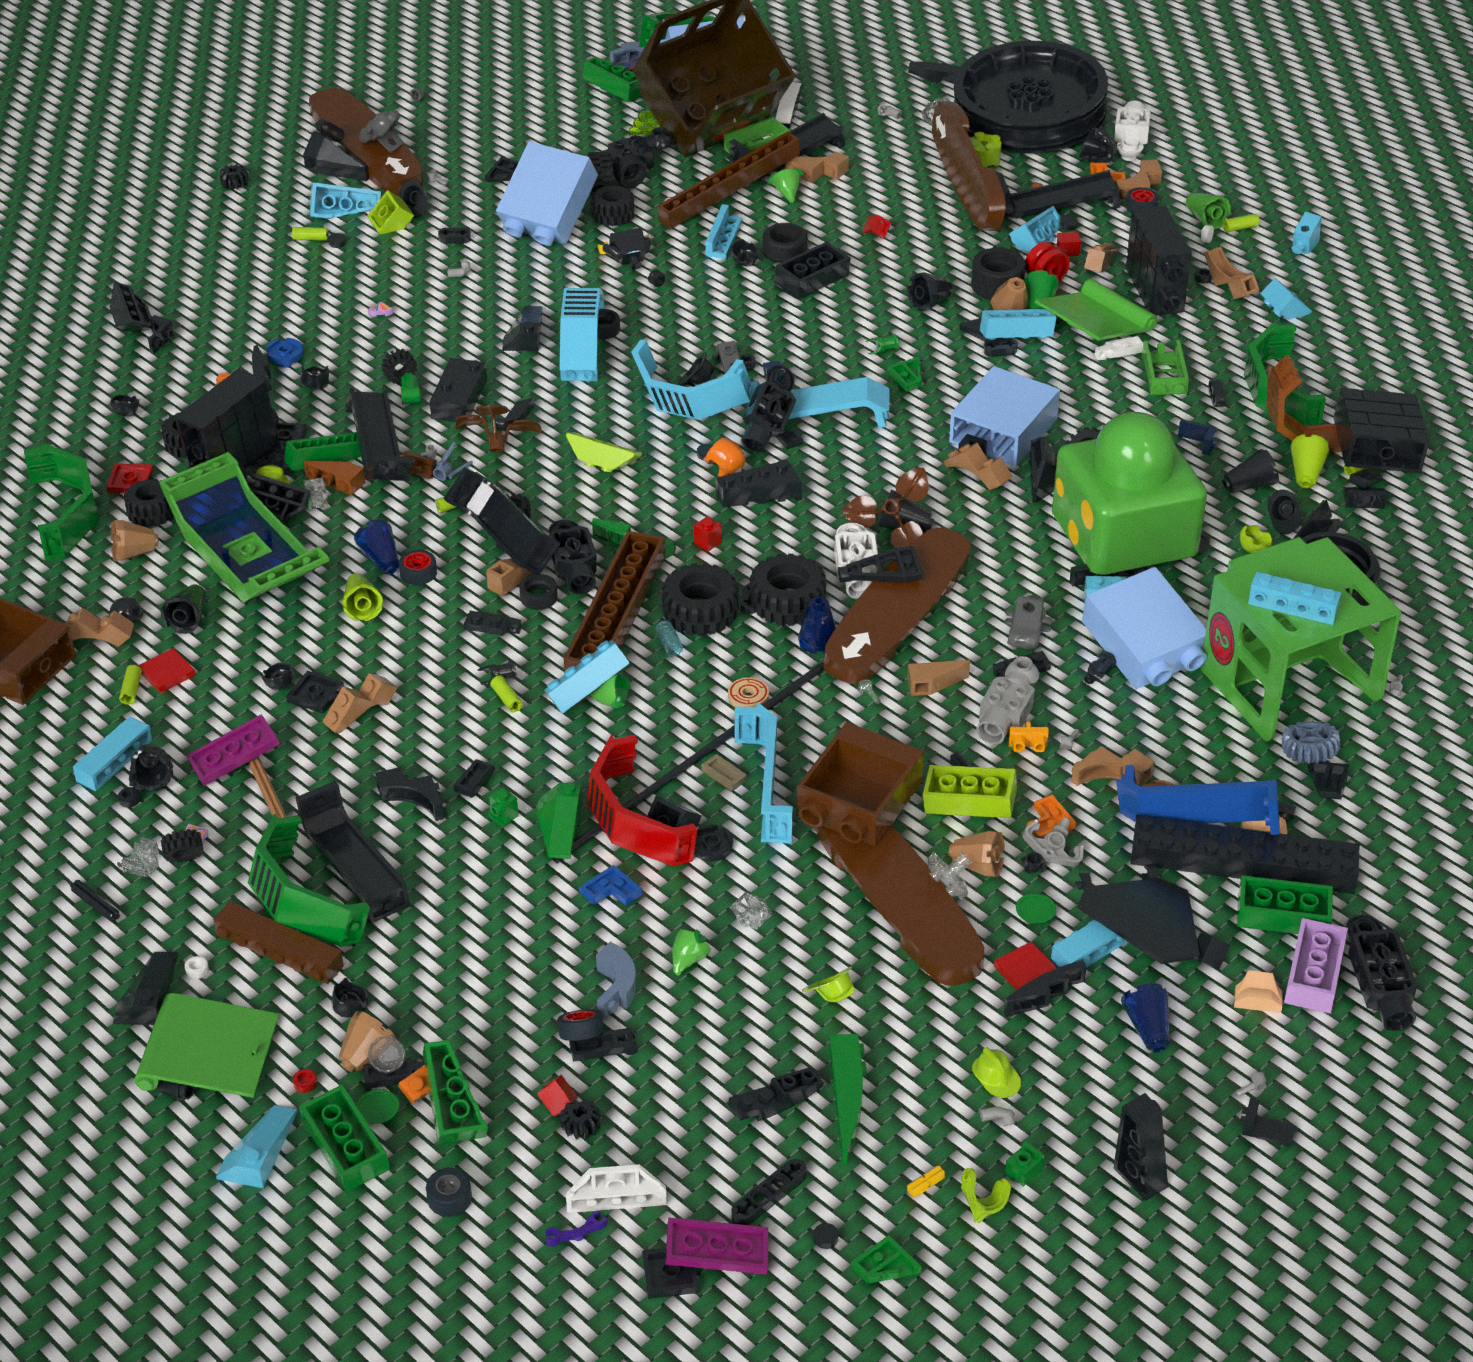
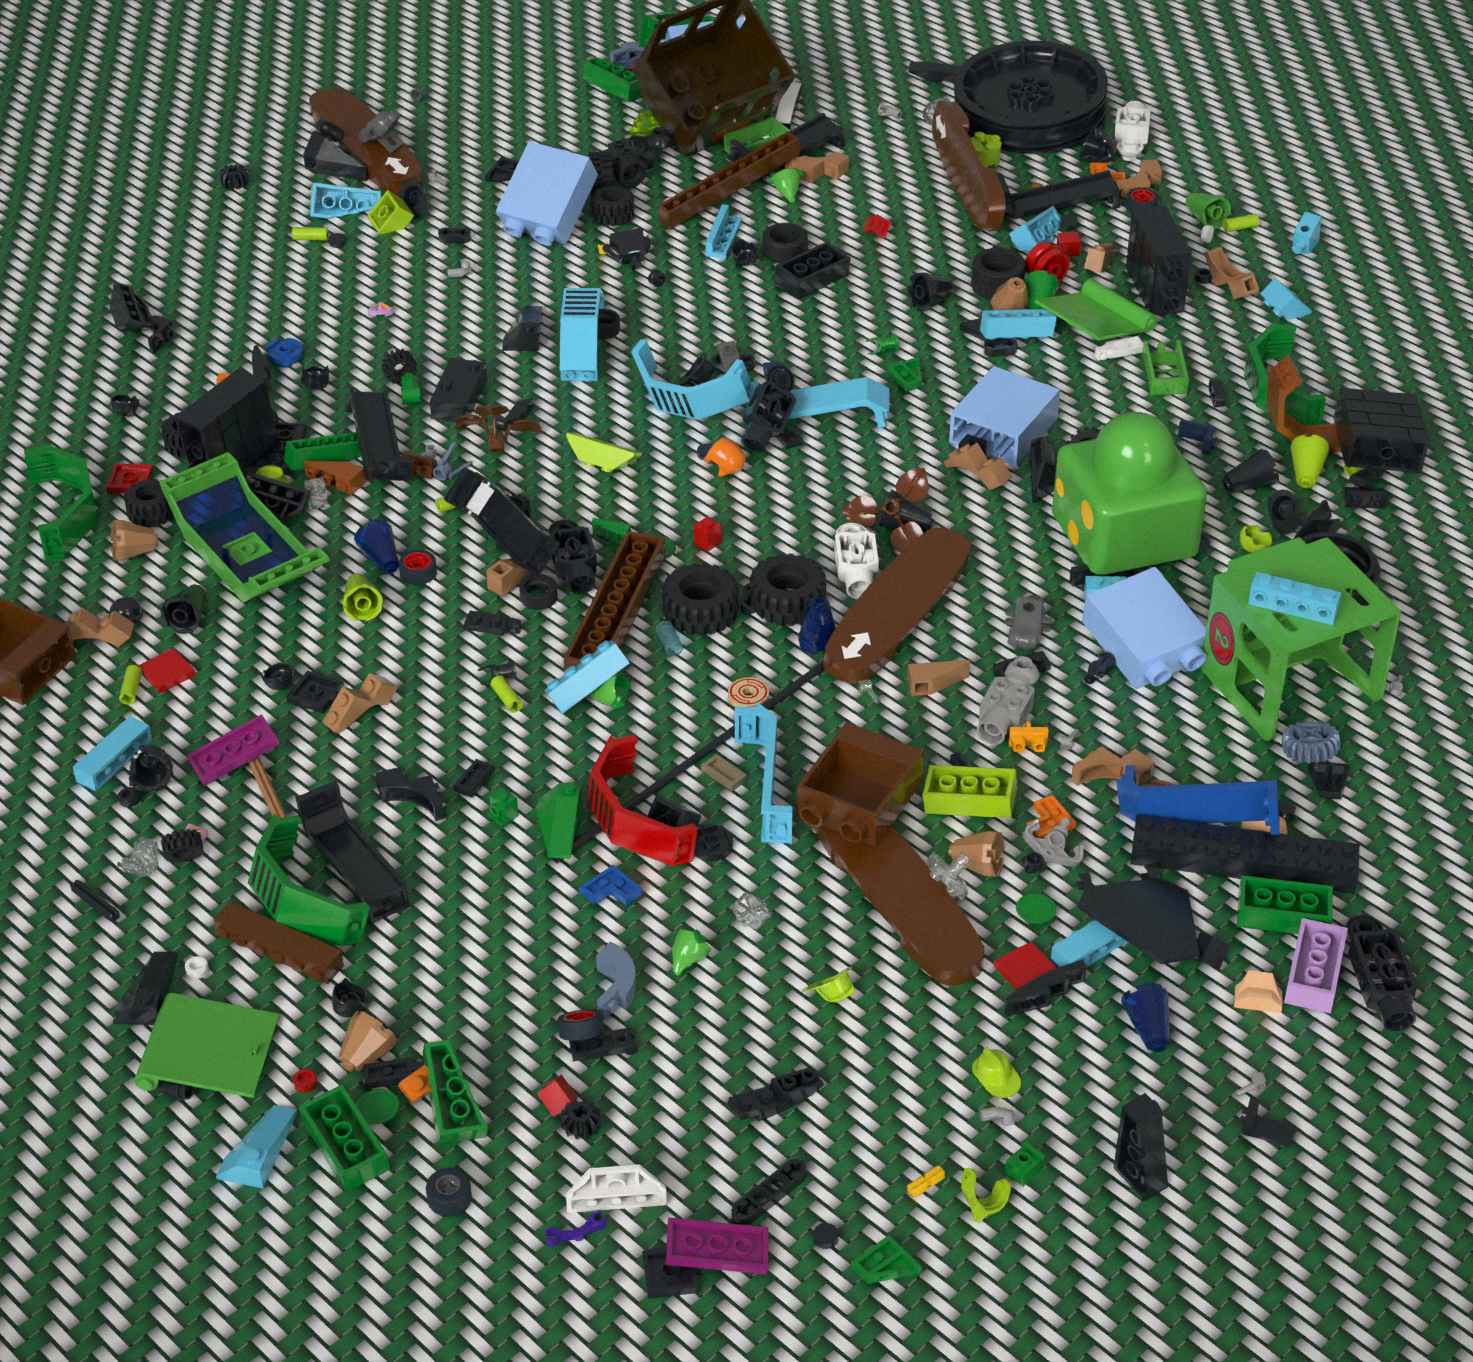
clear hair [368,1036,405,1073] -> none
black wedge [716,460,802,507] -> none
green slope [829,1034,867,1164] -> none
black plate [838,546,923,583] -> none

